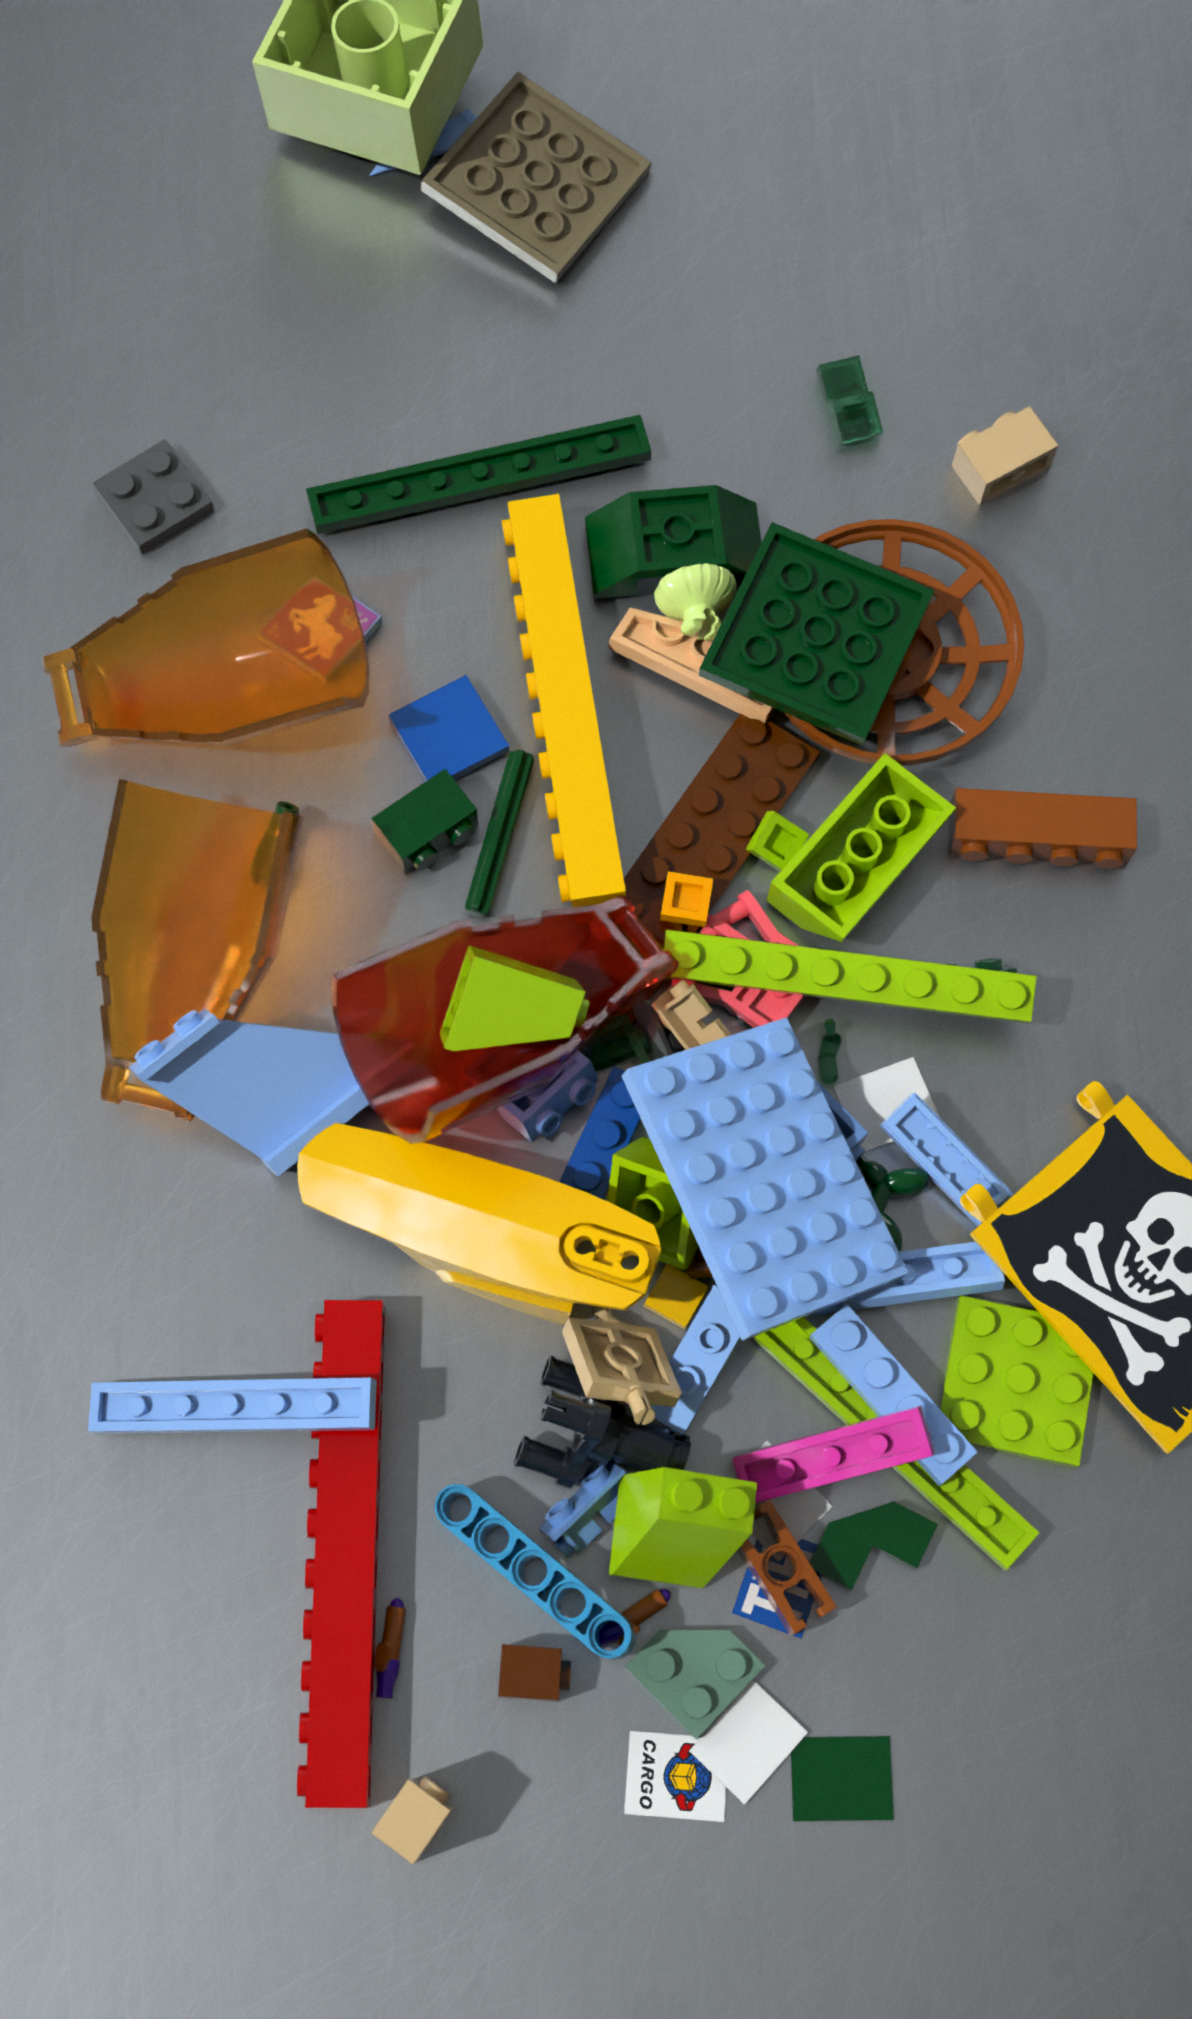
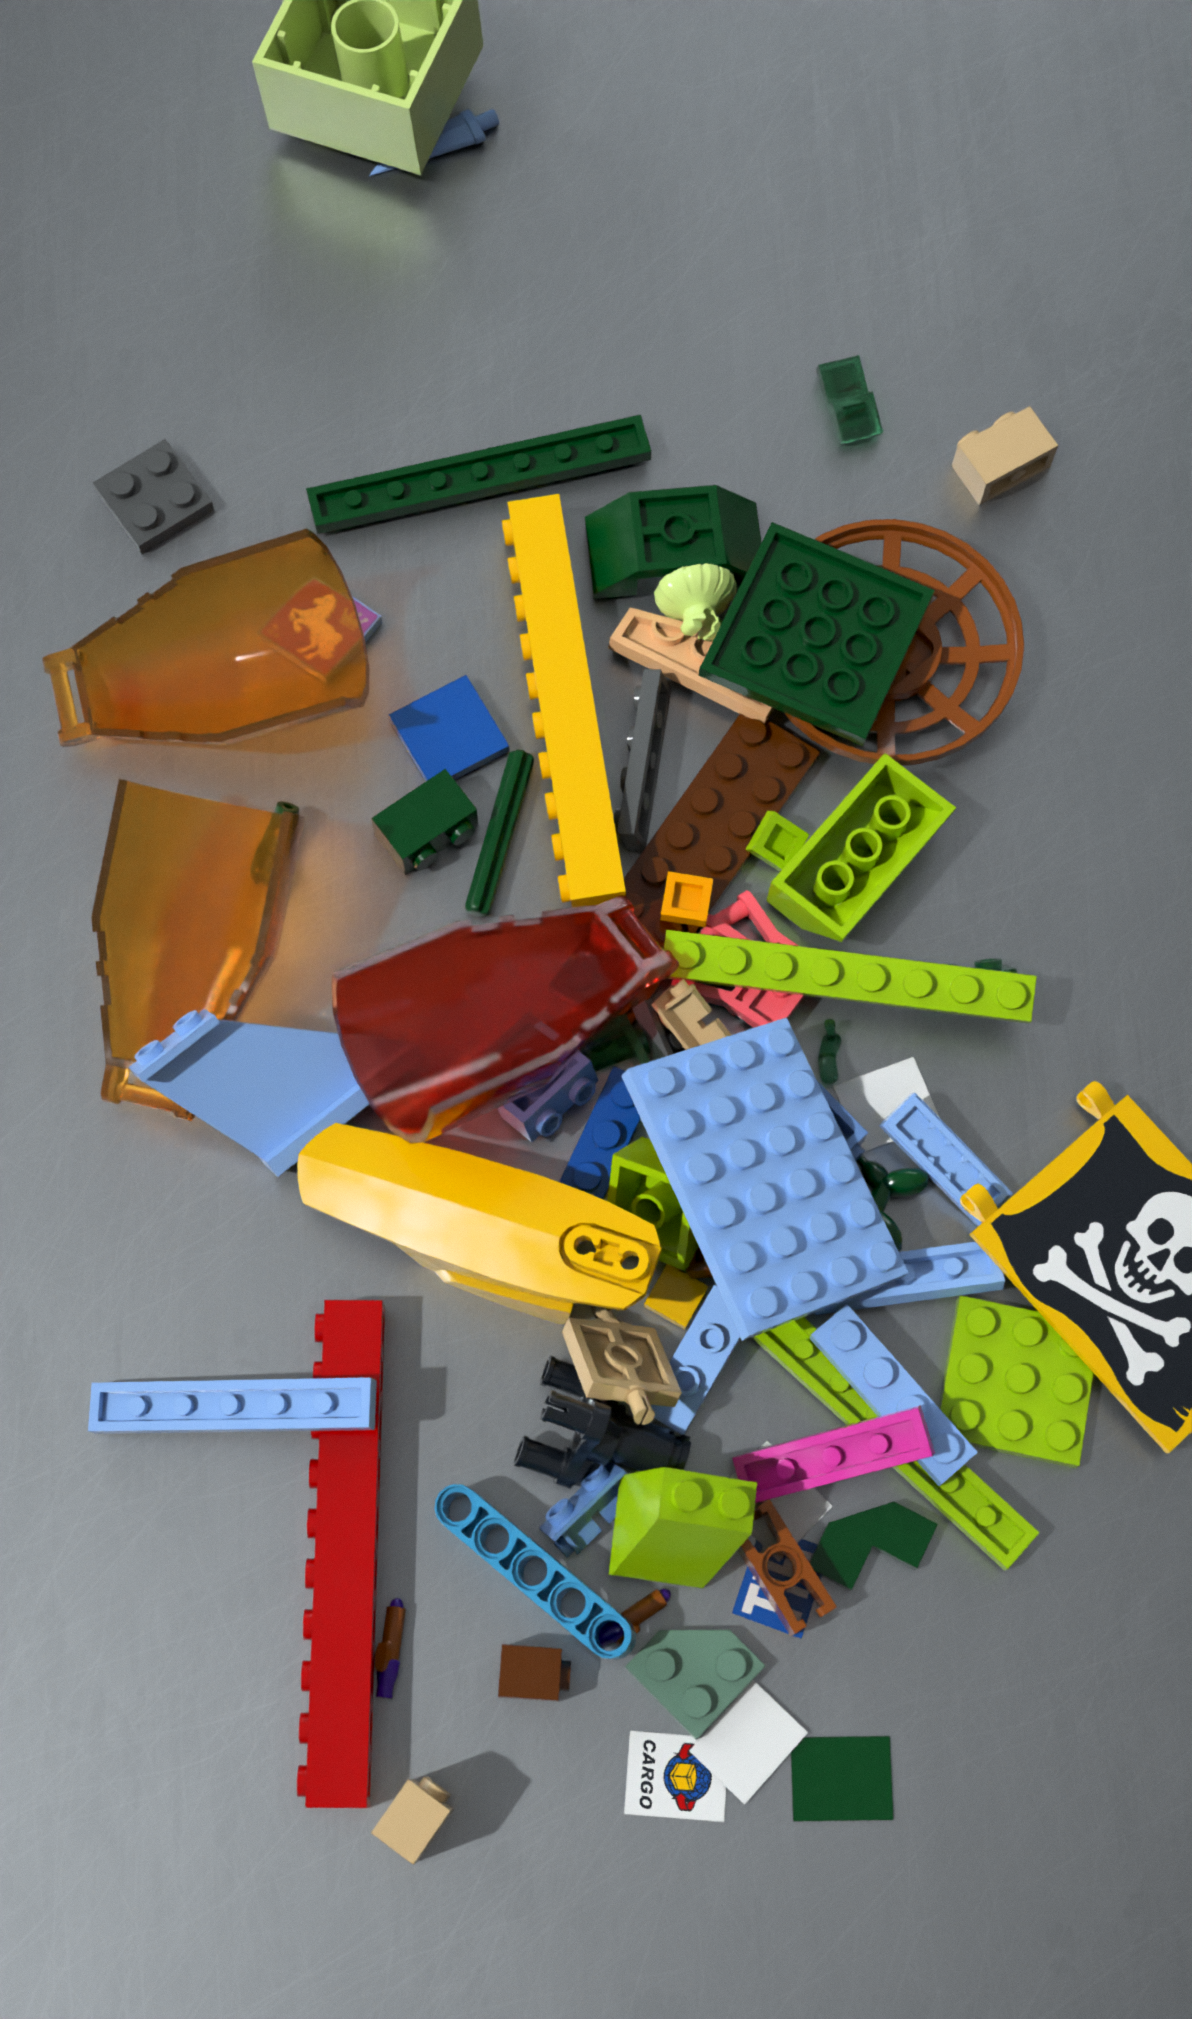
dark tan plate [421,72,652,283] -> none
lime slope [439,945,589,1051] -> none
dark orange brick [948,788,1137,869] -> none
none -> dark grey plate [614,669,672,852]

